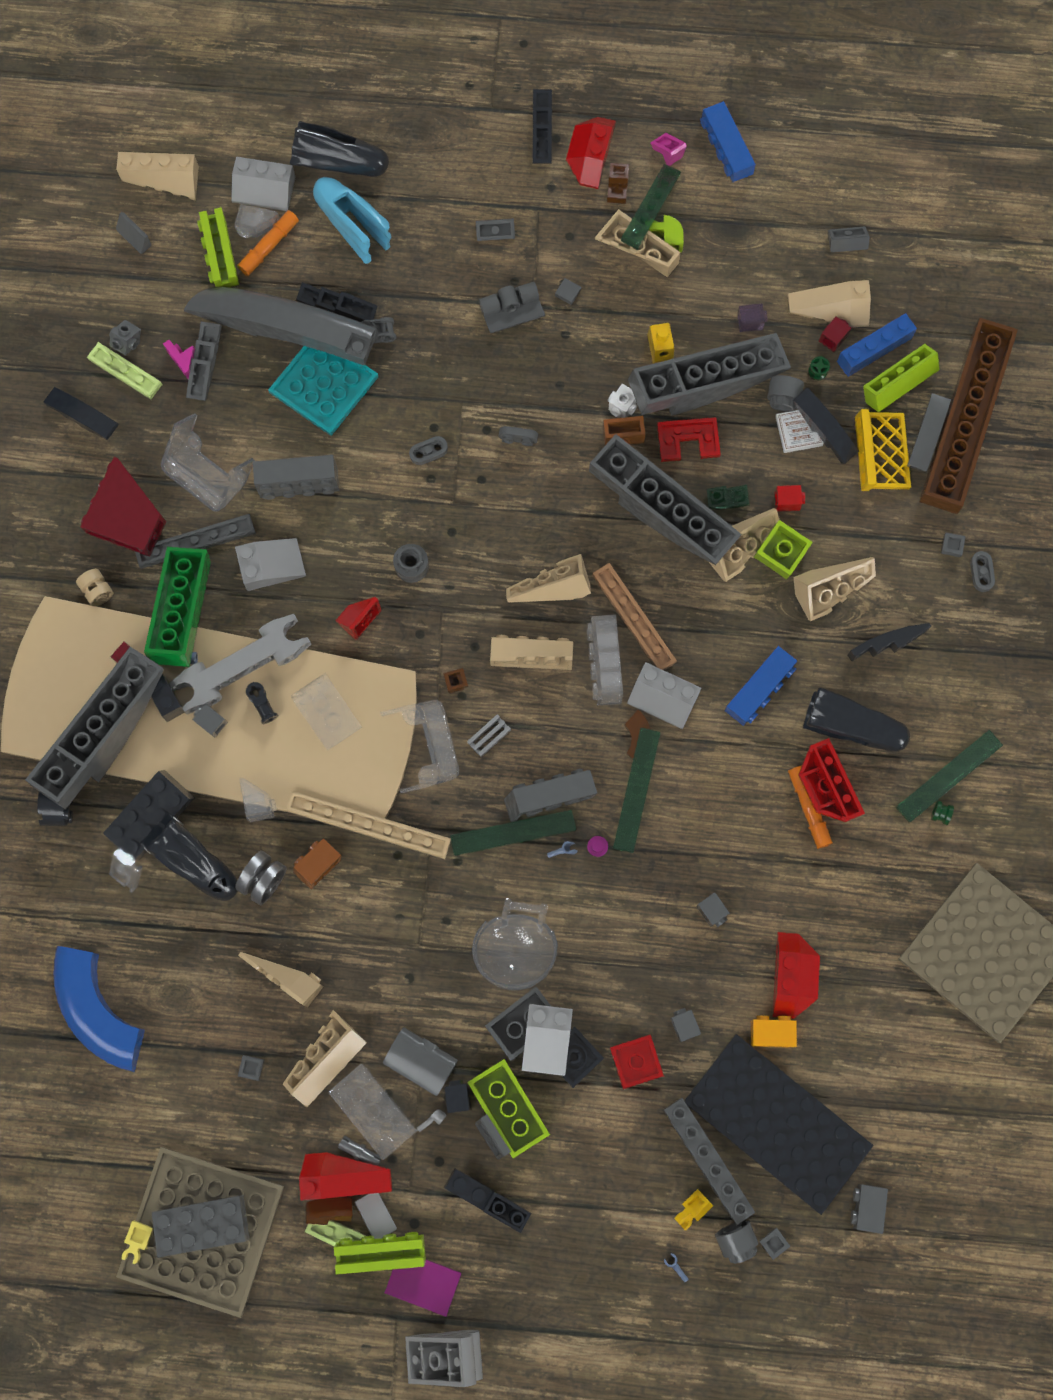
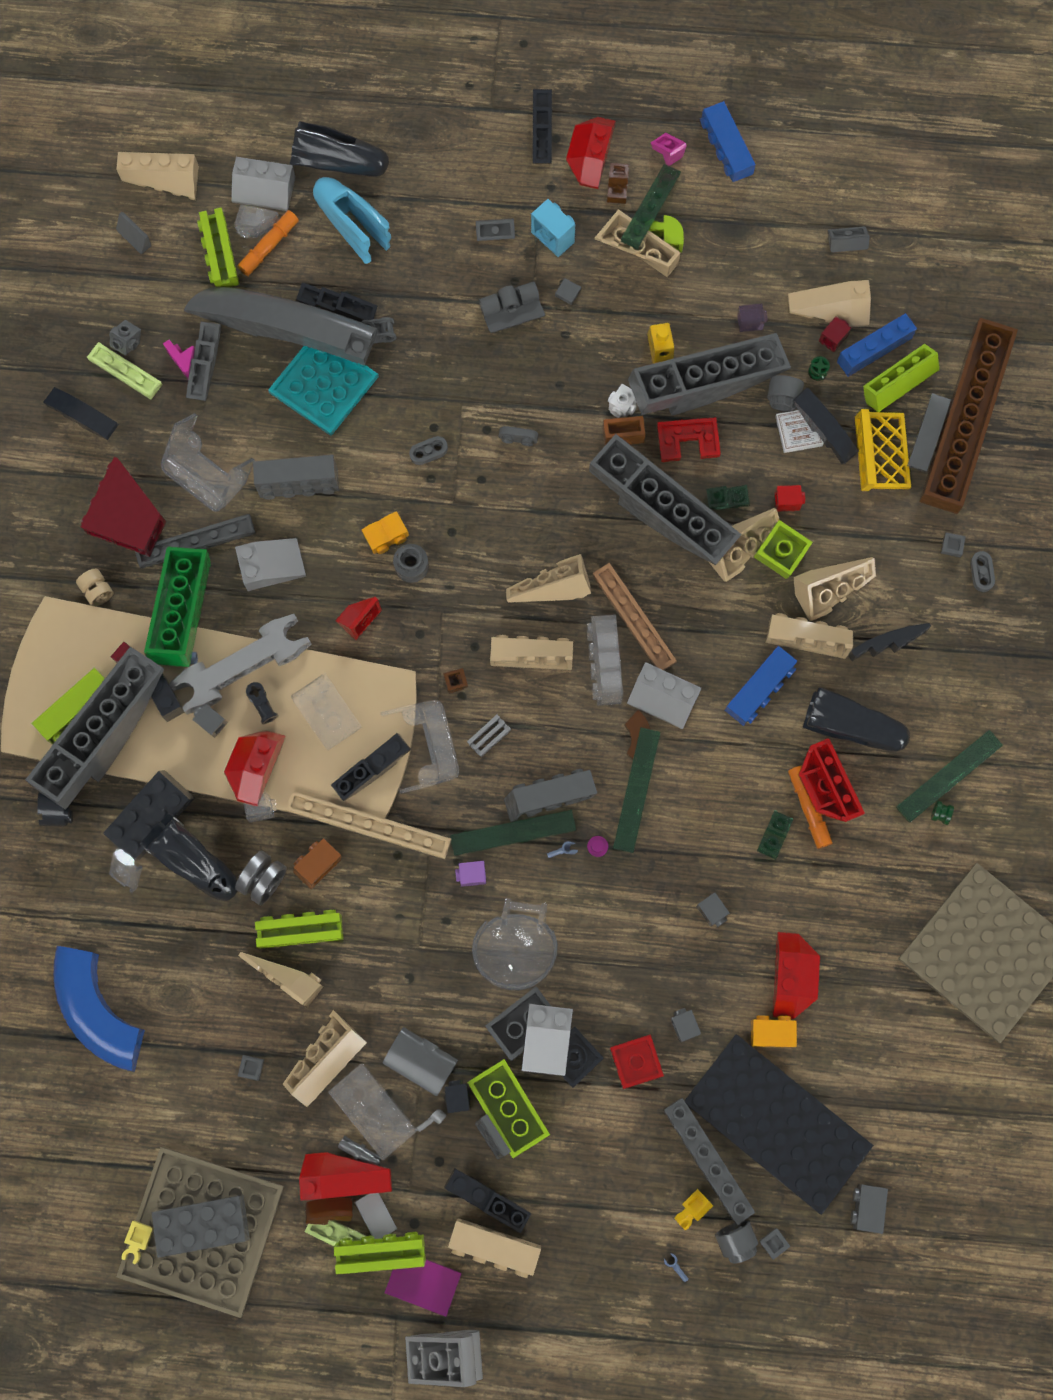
none -> lime brick [31,668,105,745]
none -> red wedge [224,730,285,806]
none -> lime brick [255,910,343,949]
none -> black slope [331,733,411,801]
none -> light orange brick [362,511,409,554]
none -> tan brick [448,1218,541,1278]
none -> medium lavender brick [455,861,486,887]
none -> medium azure brick [531,199,575,257]
none -> clear green slope [757,810,793,860]
none -> tan wedge [765,613,853,659]

